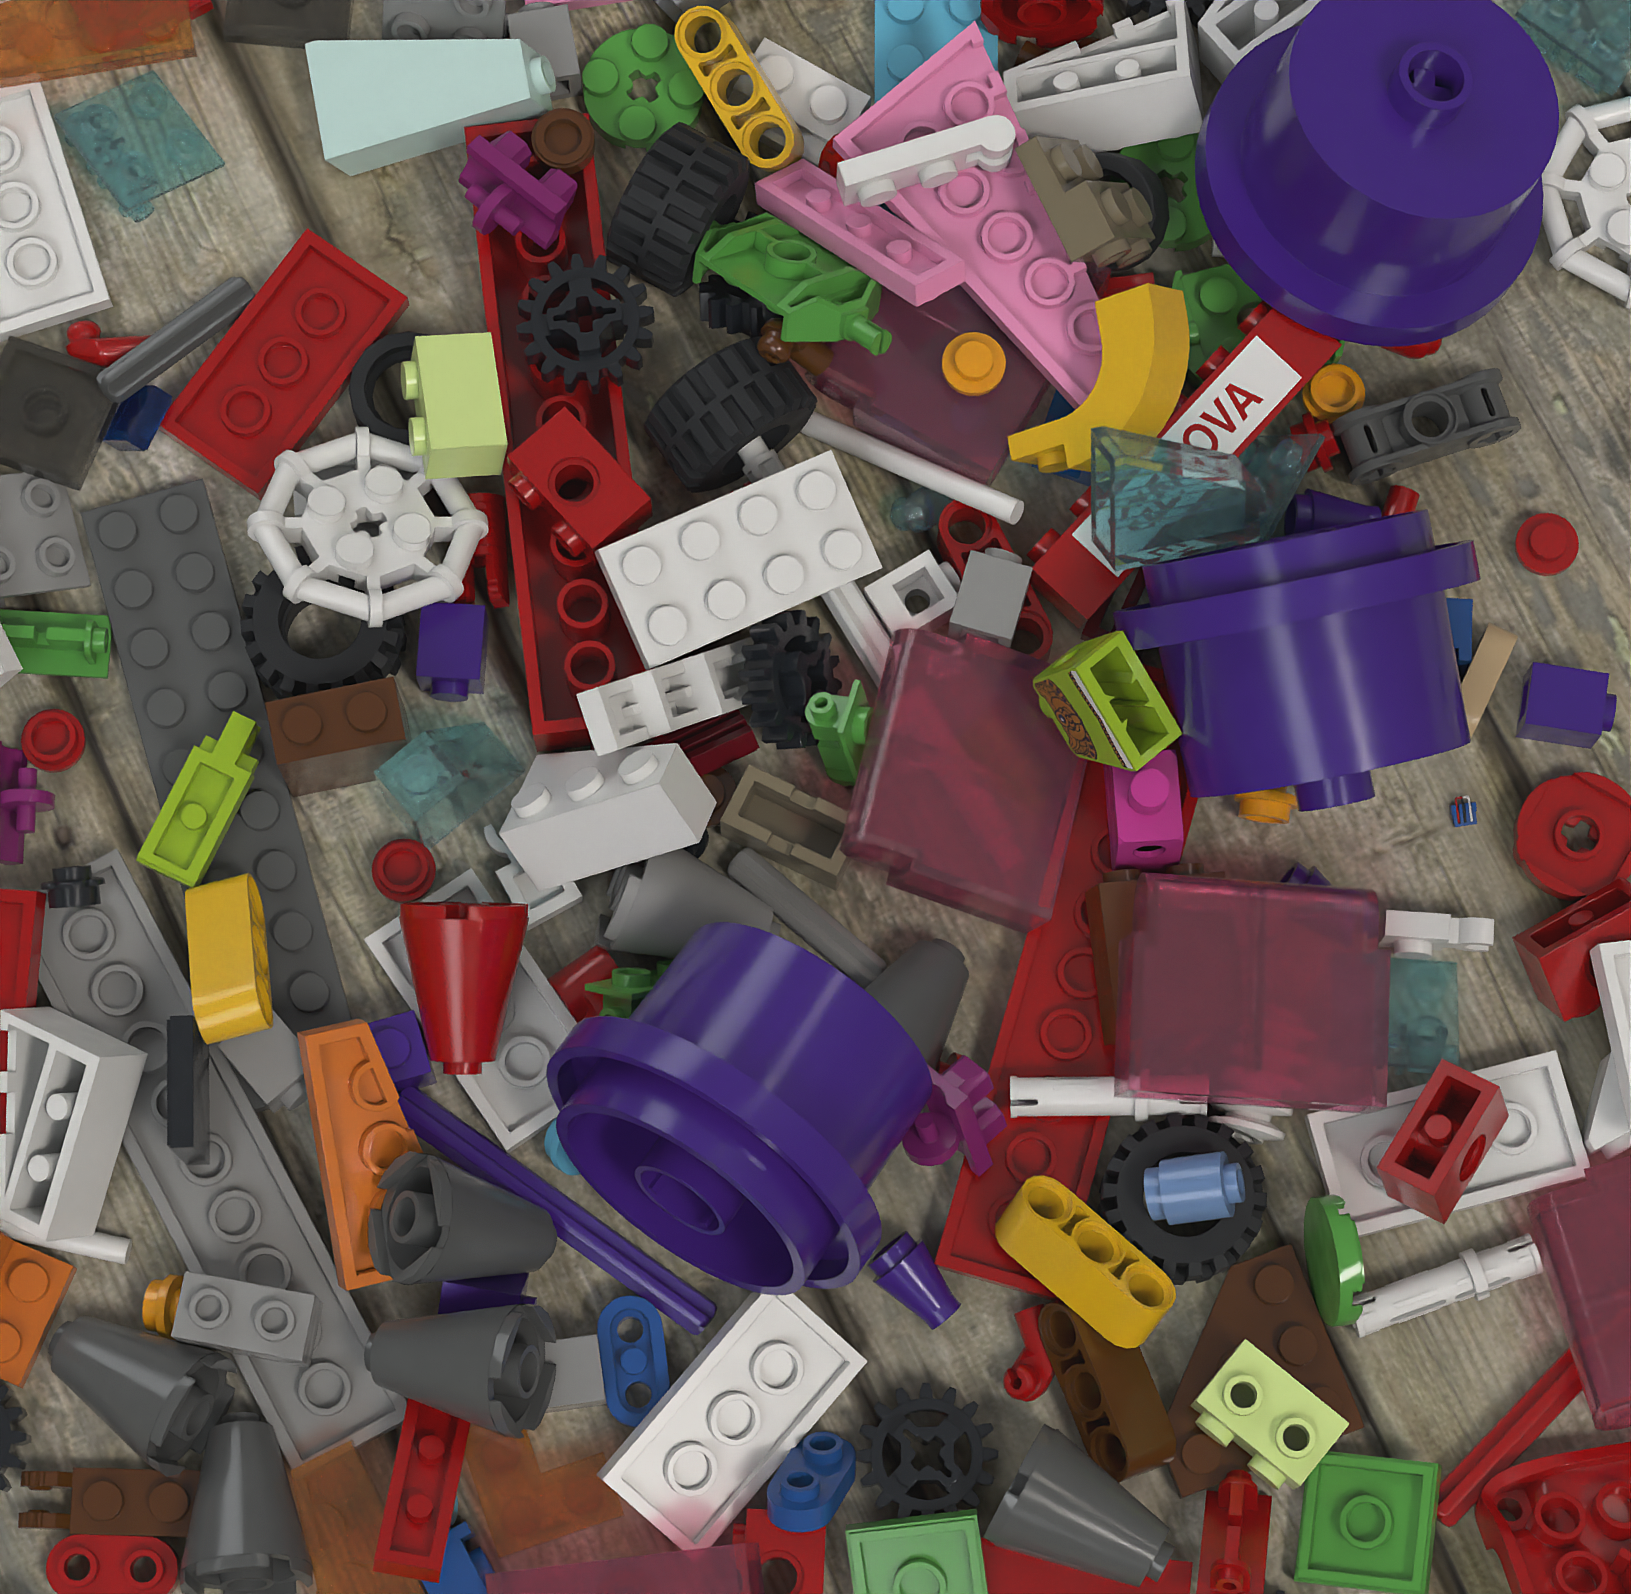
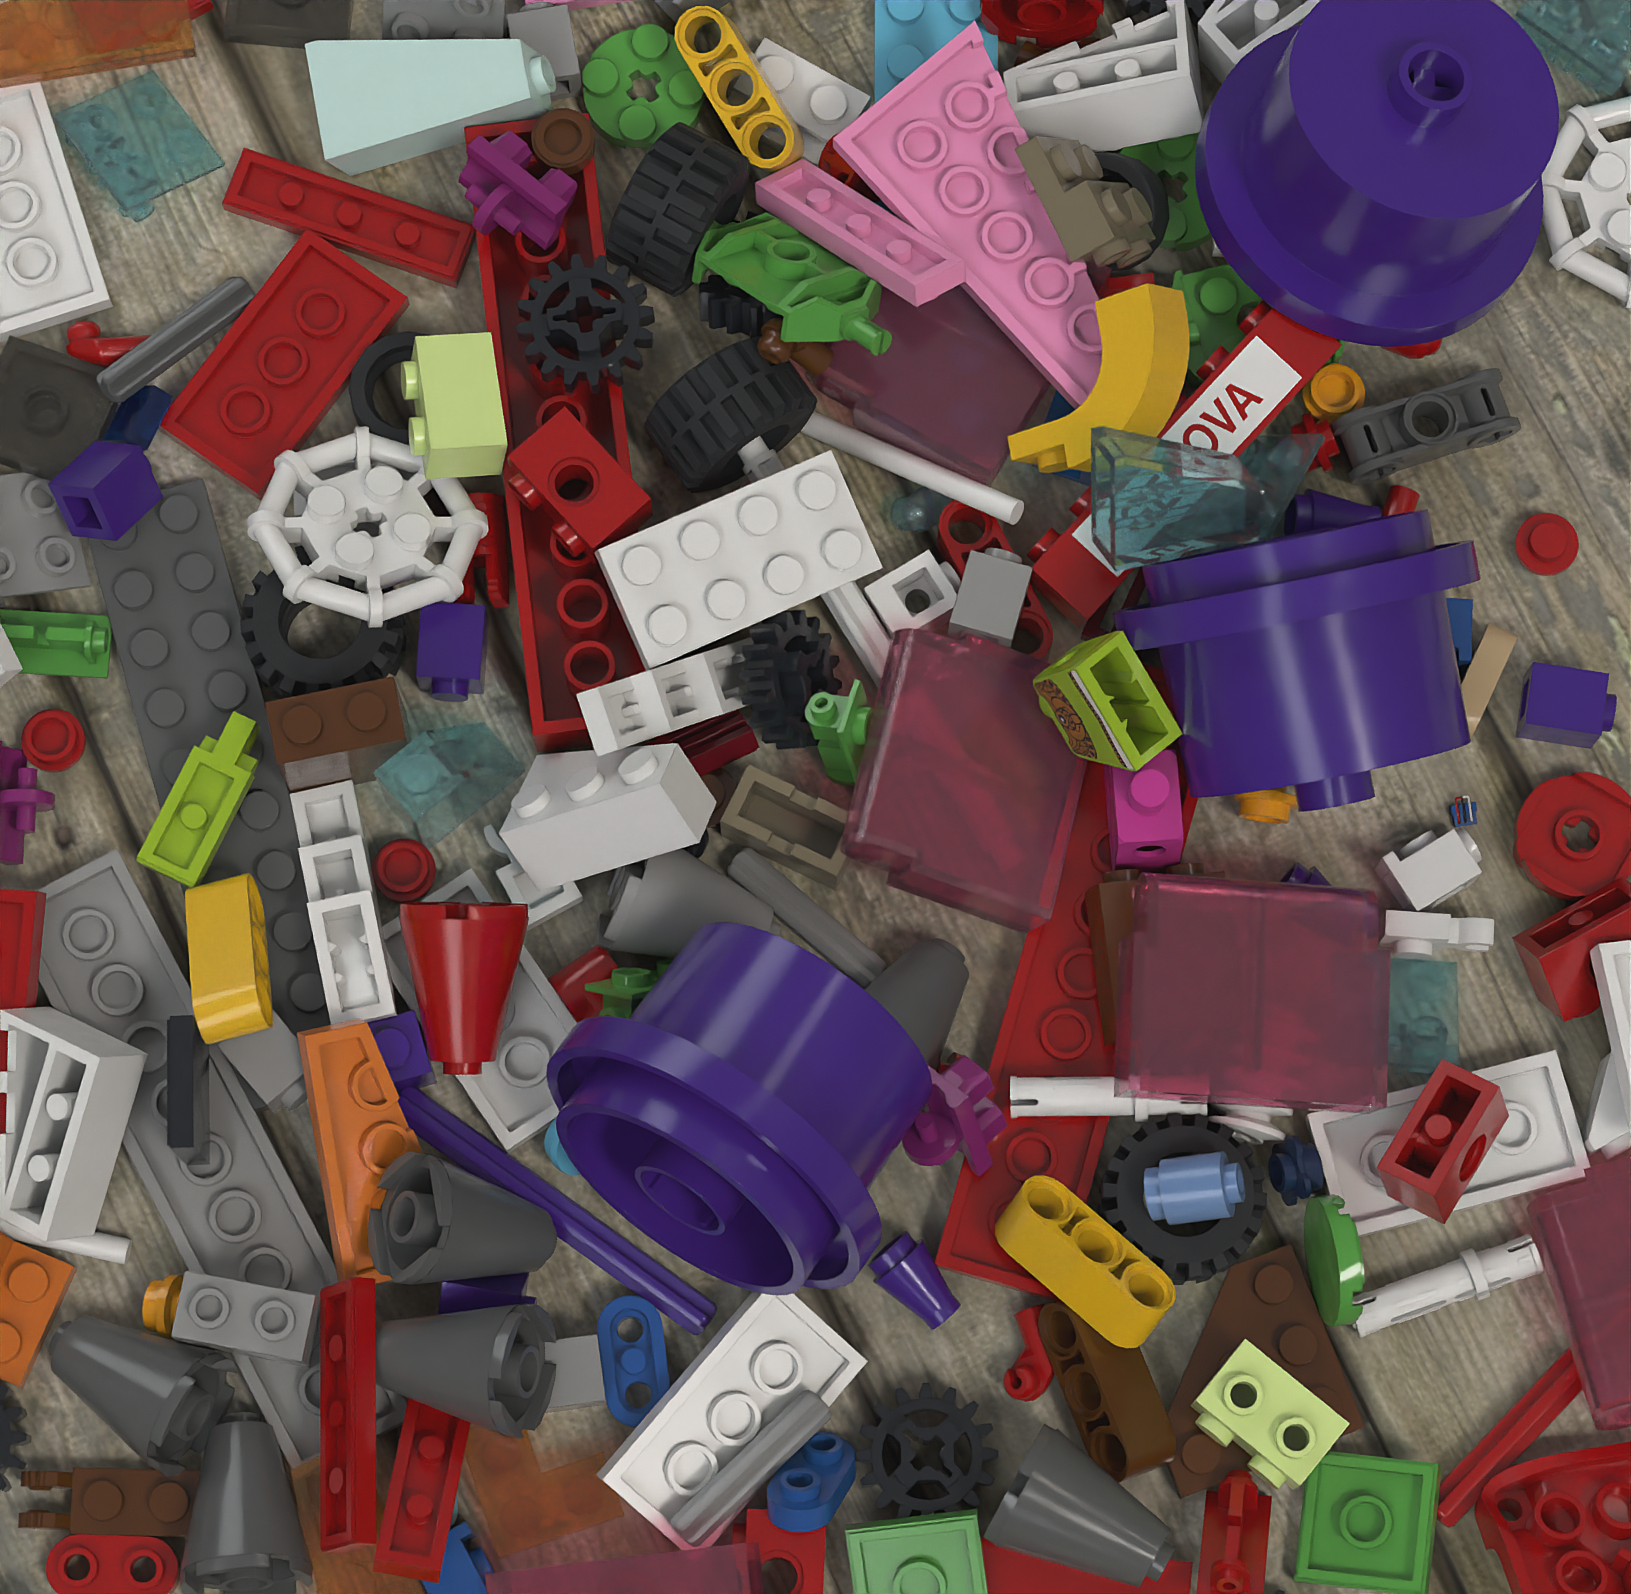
black plate [41,865,106,908] -> none
white plate [836,115,1016,207] -> none
light orange plate [942,332,1006,396] -> none
none -> dark purple brick [48,441,163,541]
none -> red tile [222,148,476,289]
none -> white slope [290,780,397,1025]
none -> red tile [320,1276,377,1554]
none -> light grey axle [670,1390,832,1547]
none -> dark blue plate [1268,1135,1323,1206]
none -> white brick [1375,828,1482,912]

